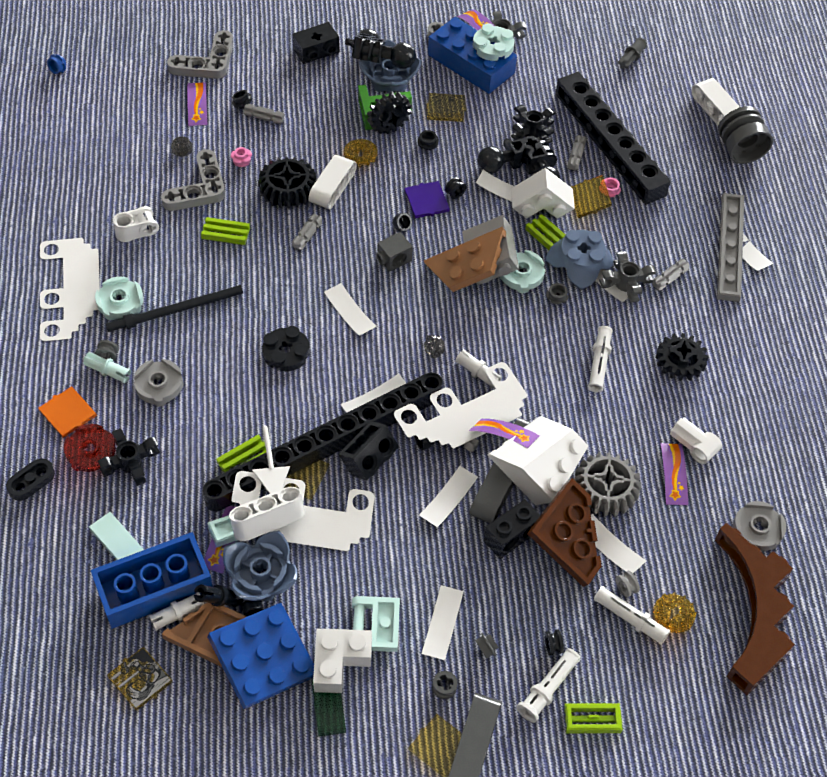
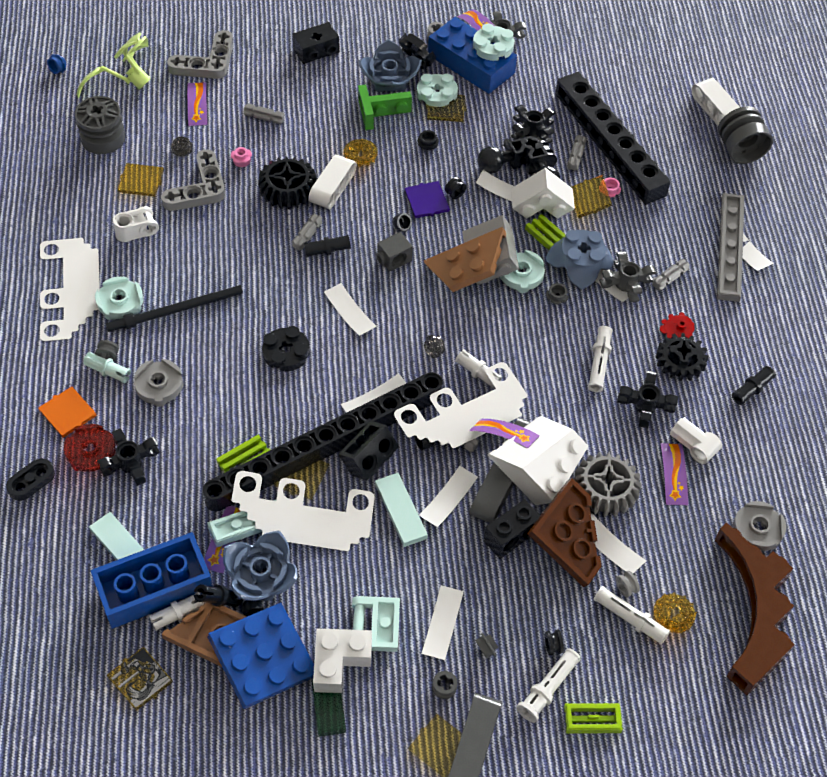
lime tile [201,217,250,245] -> none
white beam [229,487,305,541] -> none
black plate [232,90,253,109] -> none
white piece [252,426,290,494] -> none
black piece [345,29,416,69] -> none
black gear [367,91,412,134] -> none
dark grey axle [618,38,647,69] -> none
none -> dark grey wheel [74,96,126,154]
none -> yellowish green plant [77,32,151,98]
none -> clear yellow piece [118,163,164,197]
none -> black pin [304,235,351,257]
none -> light aqua tile [375,473,428,547]
none -> black plate [399,33,436,70]
none -> light aqua plate [417,74,458,108]
none -> black pin [617,371,678,428]
none -> red piece [659,312,695,339]
none -> black pin [732,366,776,405]

